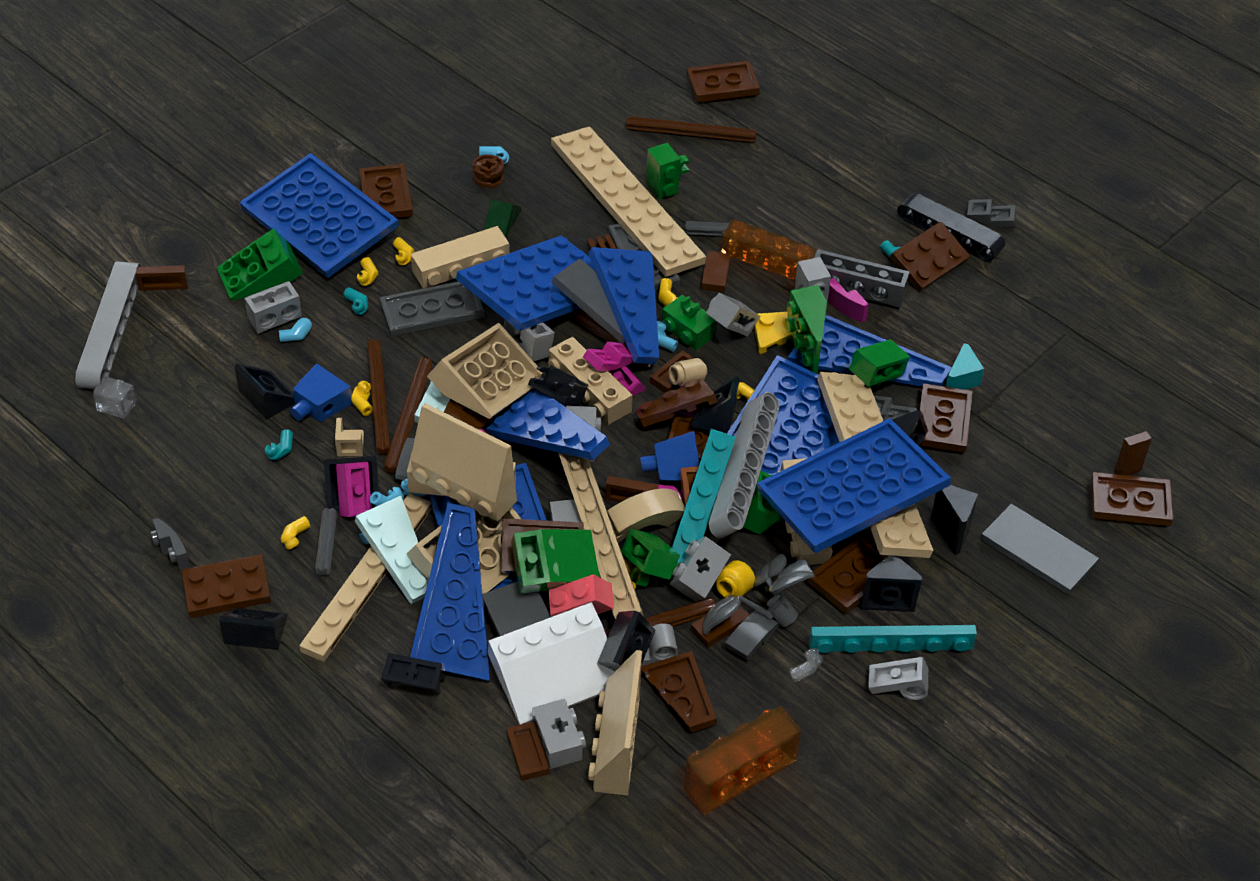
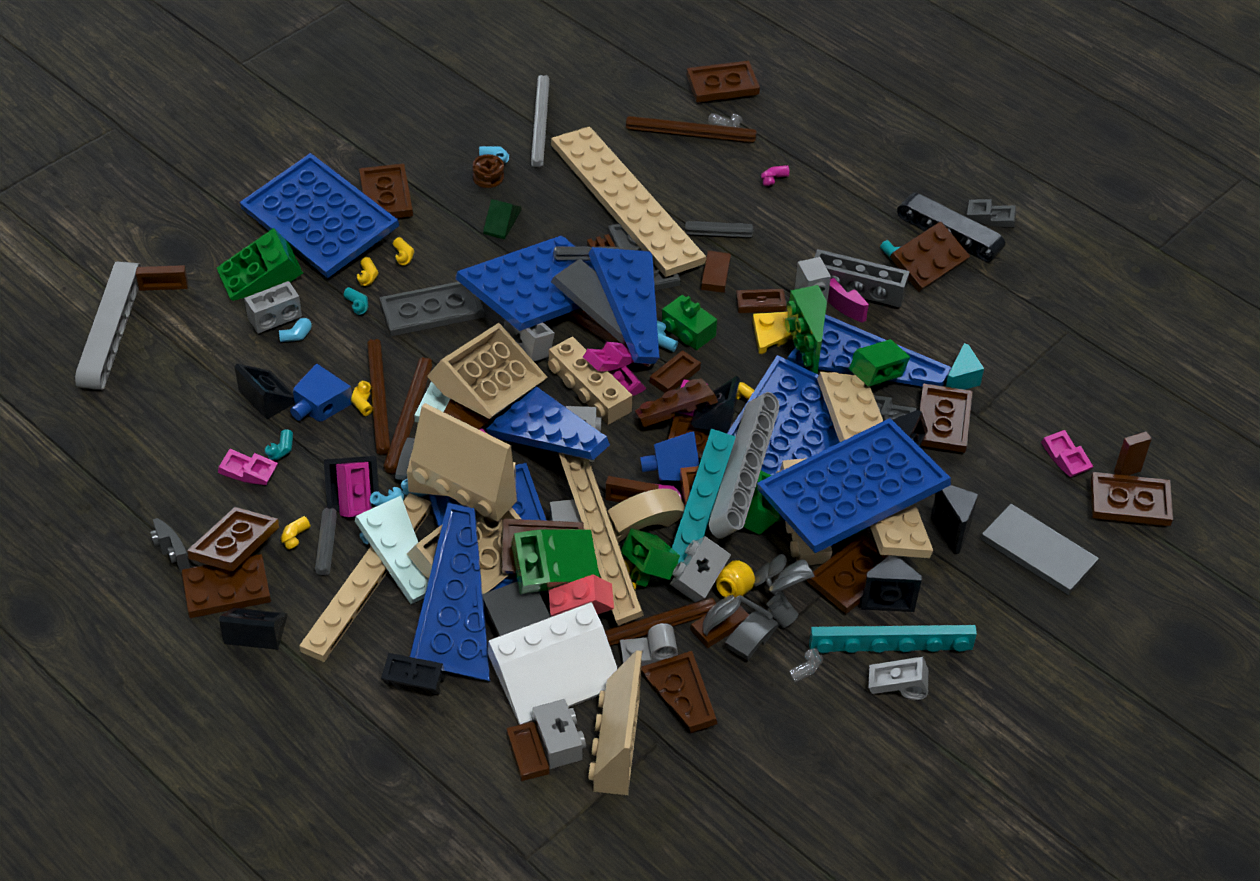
clear brick [93,377,137,419] -> none
tan panel [335,418,364,456] -> none
tan brick [411,226,510,289] -> none
black hinge [528,365,589,407] -> none
black slope [597,610,656,671] -> none
green brick [646,143,690,200] -> none
yellow arm [658,278,678,307] -> none
tan brick [669,358,707,386] -> none
clear orange brick [684,706,802,815] -> none
light grey brick [706,293,761,336] -> none
clear orange brick [722,219,817,280] -> none
none -> reddish brown plate [187,507,279,572]
none -> dark pink slope [218,449,278,485]
none -> light grey axle [531,75,549,168]
none -> dark grey axle [553,246,620,261]
none -> clear arm [708,113,742,128]
none -> reddish brown tile [736,289,786,313]
none -> dark pink arm [761,165,789,186]
none -> dark pink slope [1041,430,1093,477]

